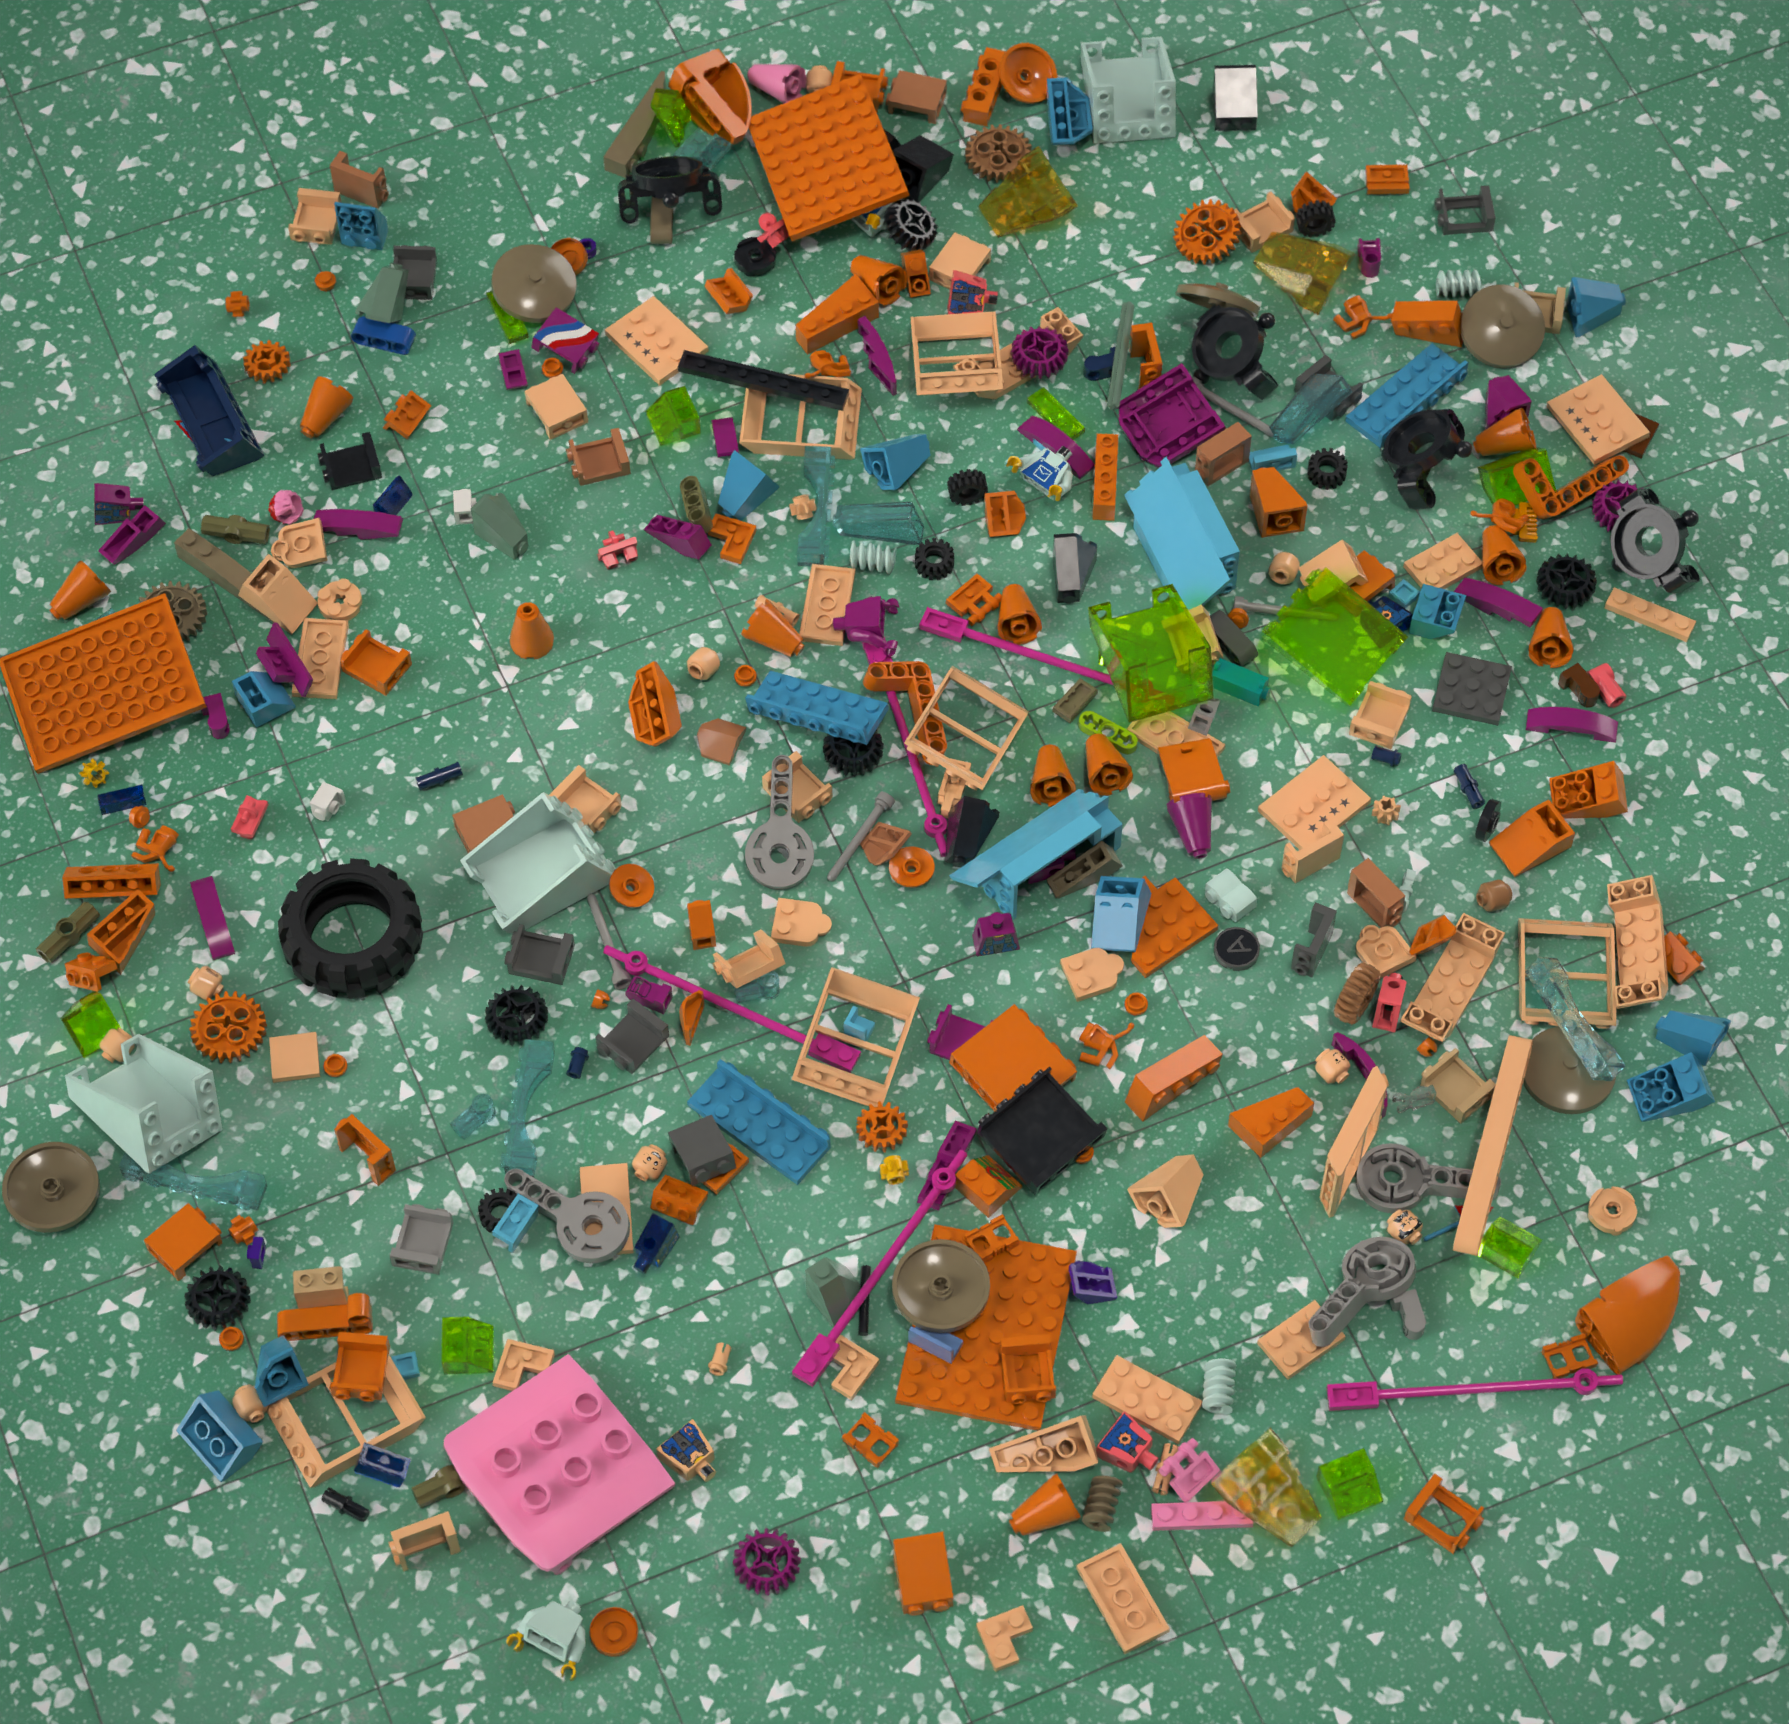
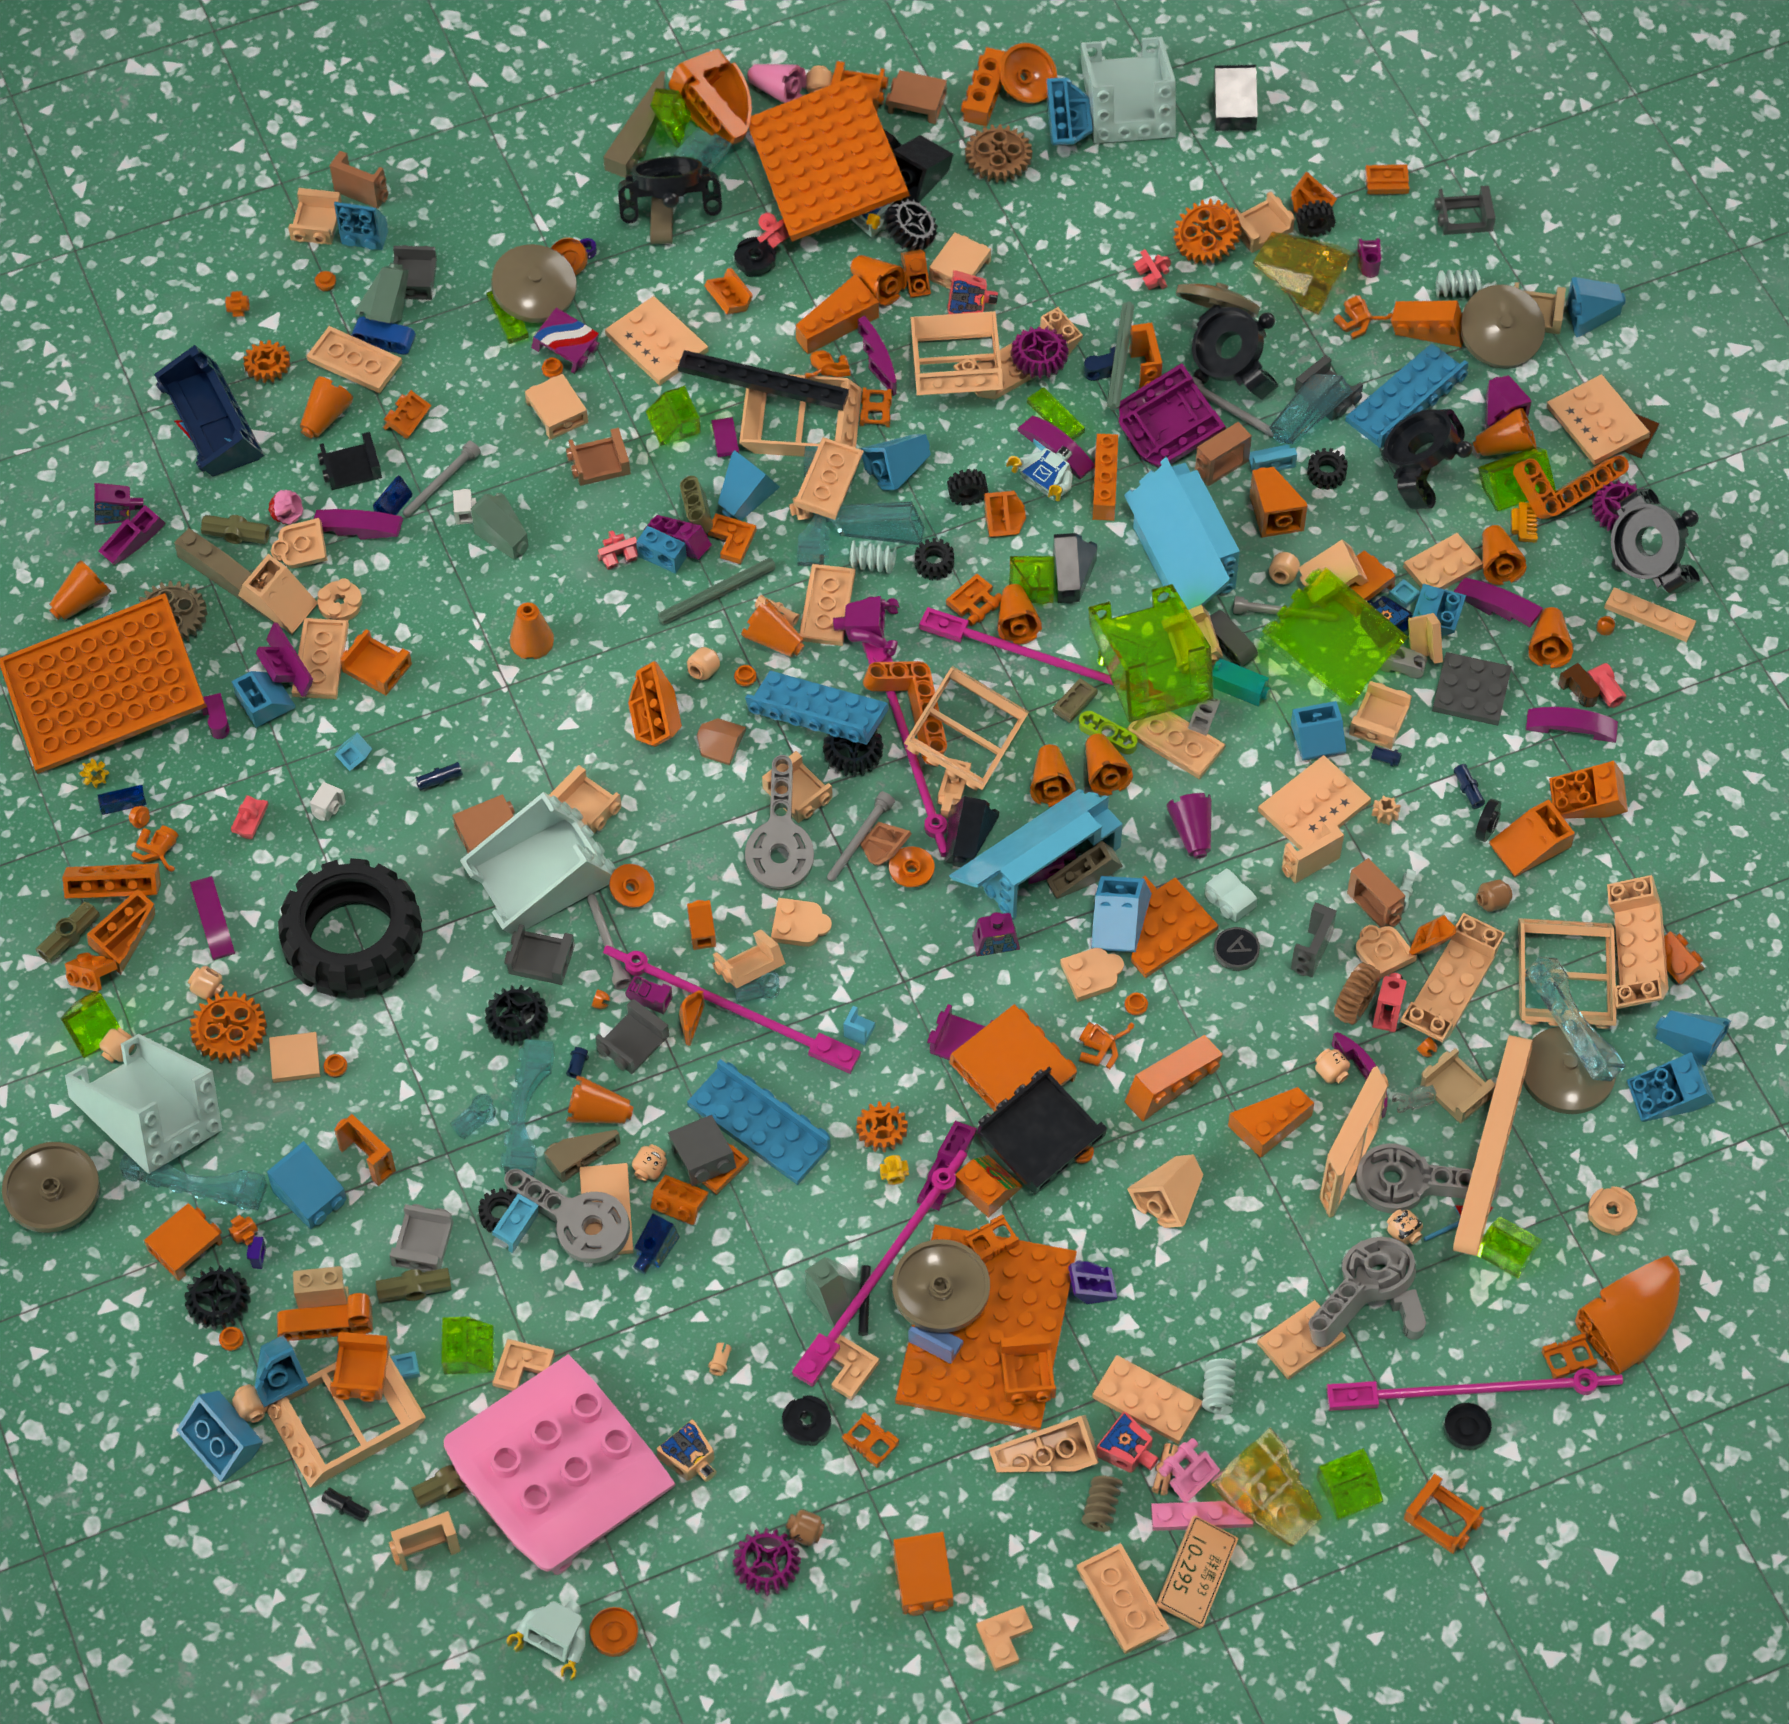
clear blue slope [354,1442,411,1487] -> none
magenta slope [498,349,528,390] -> none
light nougat window [791,967,920,1107] -> none
clear yellow wedge [978,146,1078,238] -> none
orange cone [1009,1474,1081,1536] -> none
orange door [1158,738,1230,803] -> none
orange plate [1227,608,1249,629] -> none
orange piece [1470,498,1529,534] -> none
black gear [1536,553,1597,610] -> none
none -> dark azure slope [267,1141,347,1230]
none -> light nougat plate [306,326,402,393]
none -> medium azure panel [335,732,372,771]
none -> olive piece [376,1268,452,1303]
none -> light grey piece [403,441,481,517]
none -> dark tan slope [544,1130,621,1183]
none -> orange cone [566,1075,634,1123]
none -> dark azure brick [636,526,687,574]
none -> sand green axle [658,558,776,625]
none -> black plate [782,1395,832,1446]
none -> medium nougat head [786,1509,825,1546]
none -> light nougat tile [794,437,863,520]
none -> orange piece [860,388,892,427]
none -> clear neon green slope [1009,556,1054,604]
none -> coral hips [1134,249,1171,290]
none -> light nougat tile [1156,1515,1238,1628]
none -> dark azure slope [1291,701,1346,761]
none -> light grey leg [1381,643,1427,678]
none -> light nougat panel [1408,613,1443,664]
none -> black piece [1444,1403,1492,1450]
none -> orange hinge [1596,616,1615,636]

